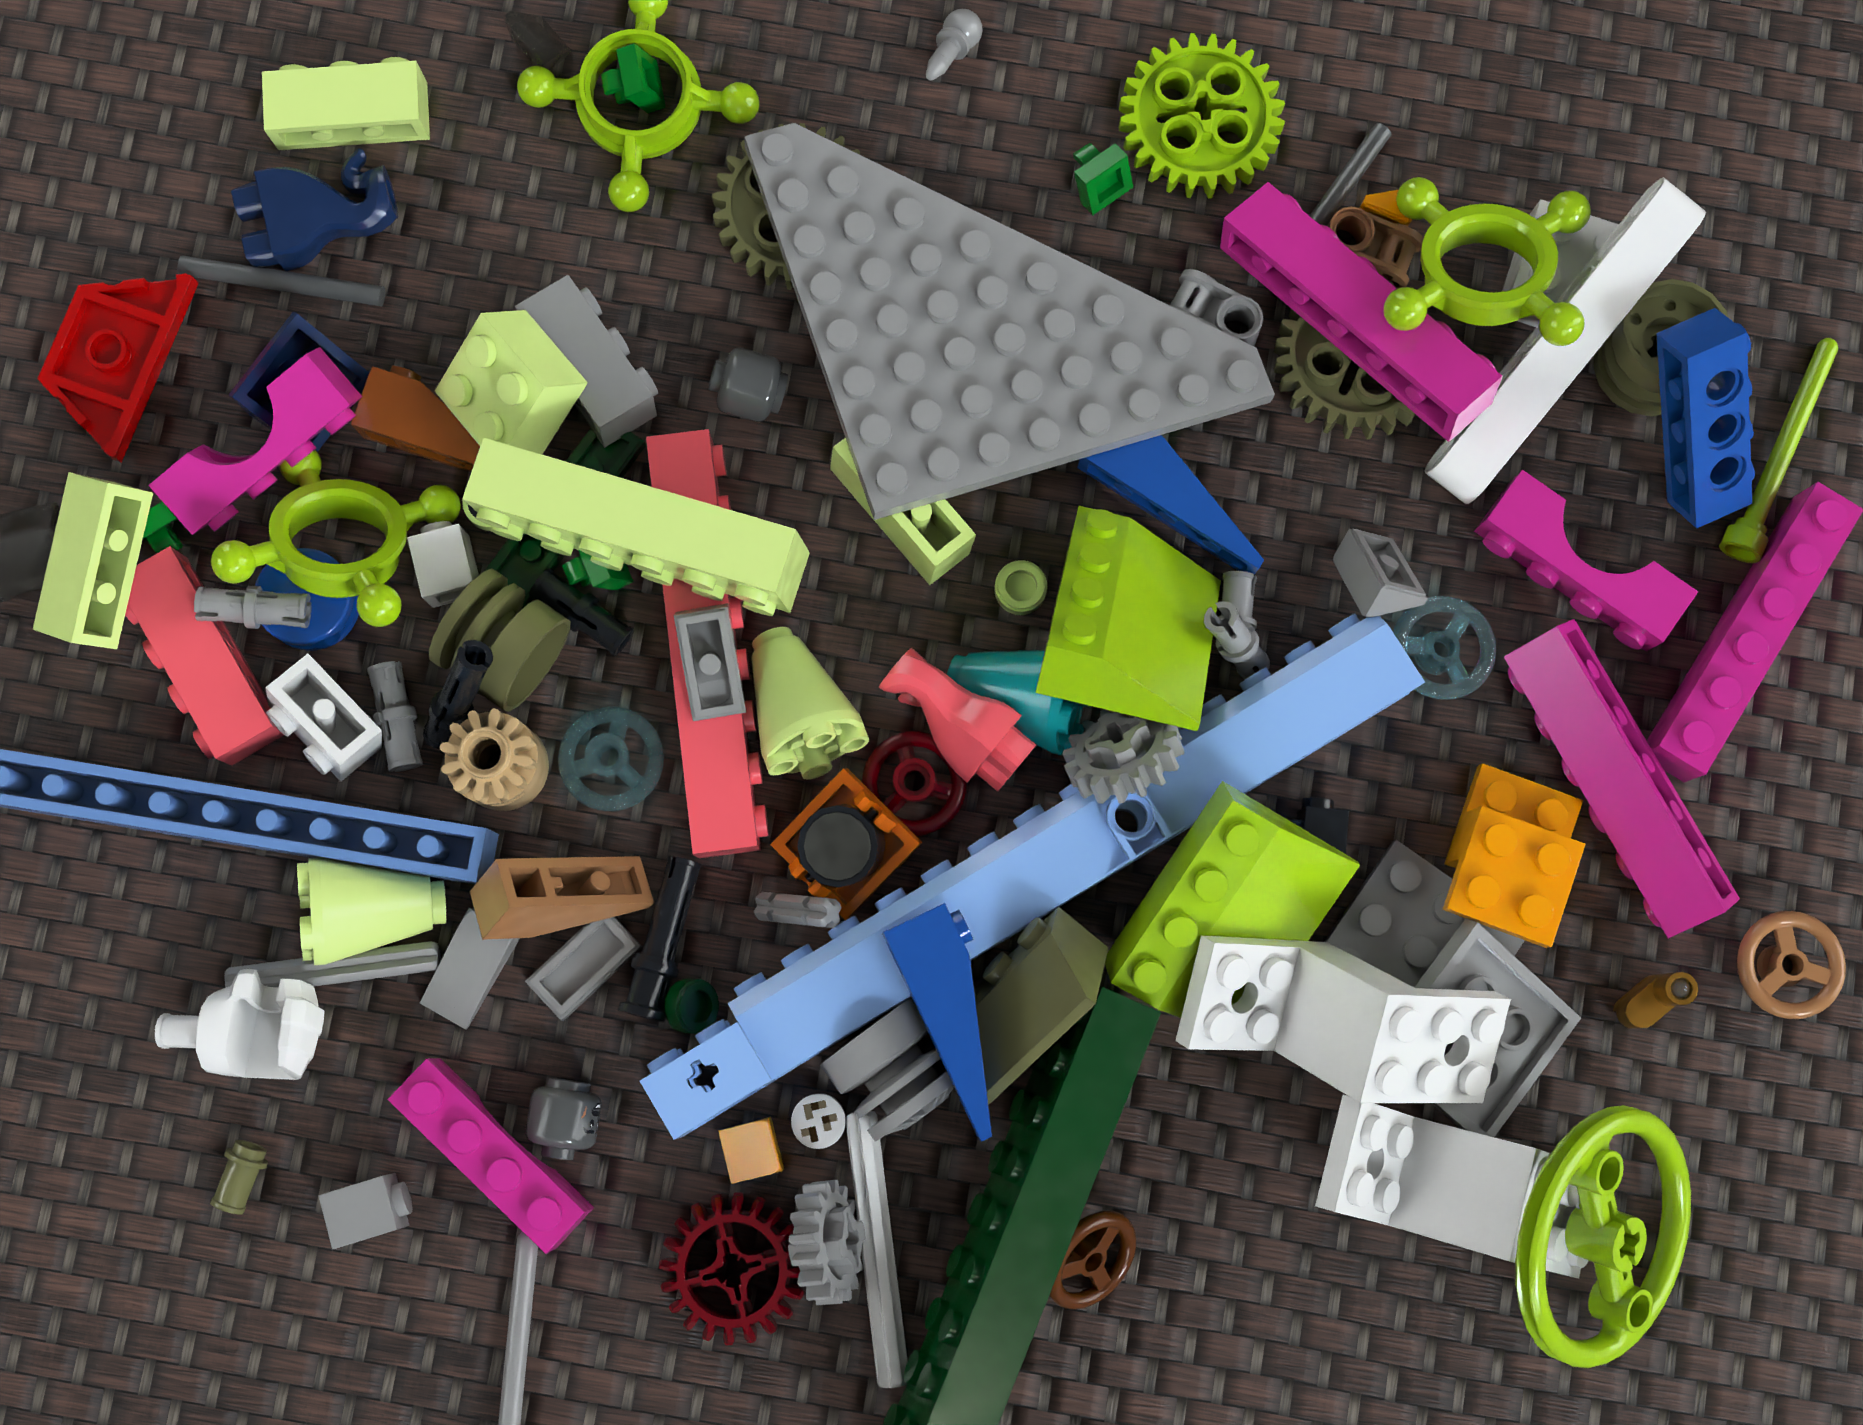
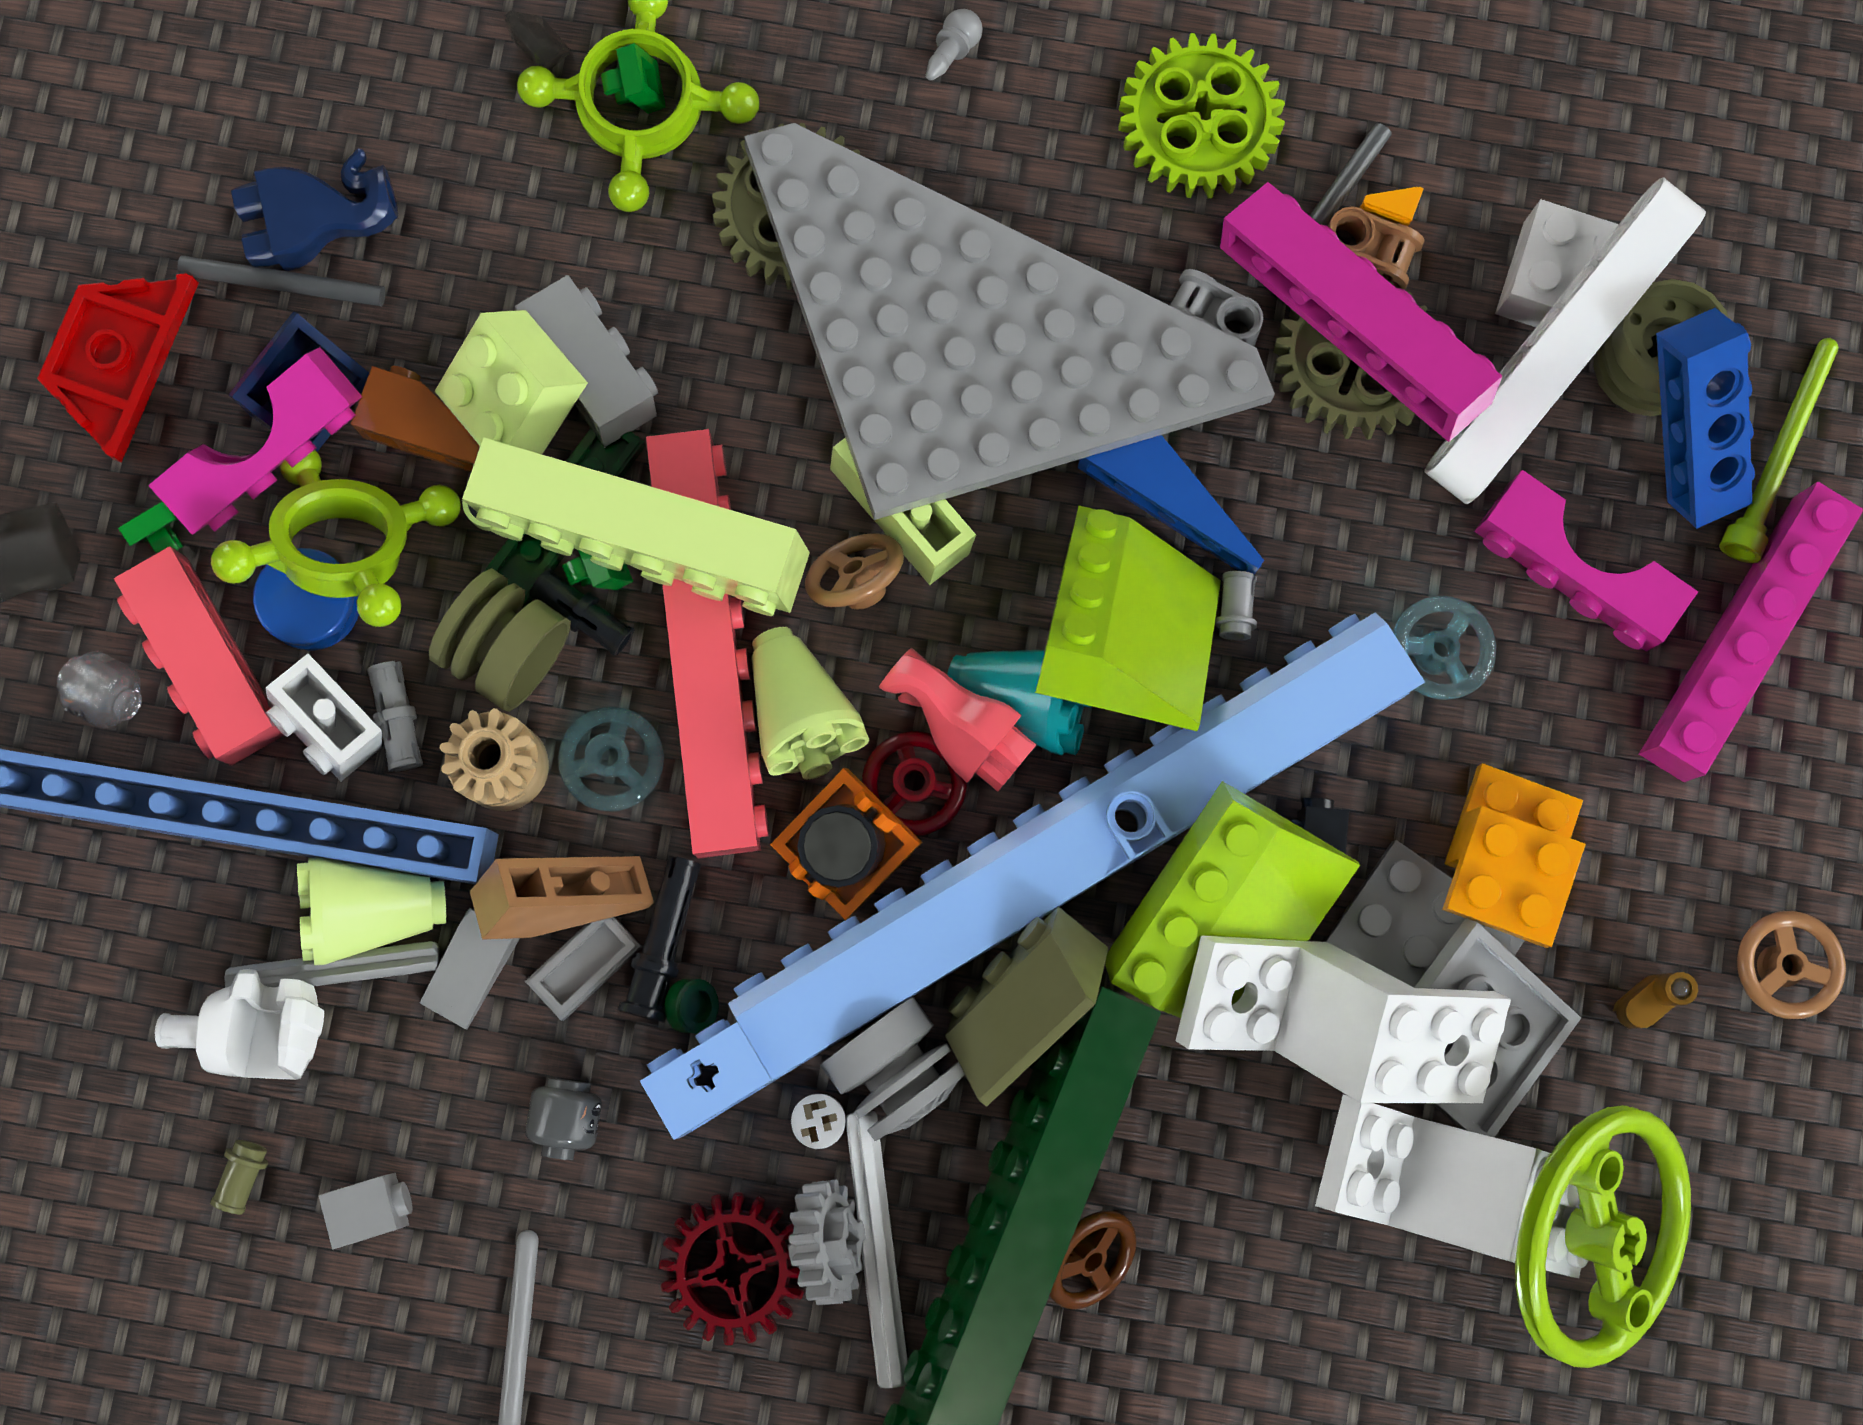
yellowish green brick [33,472,153,649] -> none
light grey pin [194,586,312,629] -> none
yellowish green brick [262,57,430,150] -> none
dark pink arch [387,1058,594,1254] -> none
white brick [407,521,479,608] -> none
black pin [423,640,493,750] -> none
light grey slope [674,603,746,721] -> none
dark grey head [708,348,788,422] -> none
light orange slope [718,1117,784,1184] -> none
light grey axle [753,892,842,928] -> none
blue slope [882,903,992,1142] -> none
yellowish green tile [994,560,1047,615] -> none
light grey gear [1063,709,1184,804] -> none
green tile [1073,143,1133,216] -> none
light grey pin [1204,601,1270,679] -> none
light grey slope [1333,528,1428,617] -> none
lime piece [1383,177,1591,346] -> none
dark pink brick [1504,619,1740,939] -> none
none -> clear head [57,651,142,729]
none -> medium nougat piece [805,533,904,610]

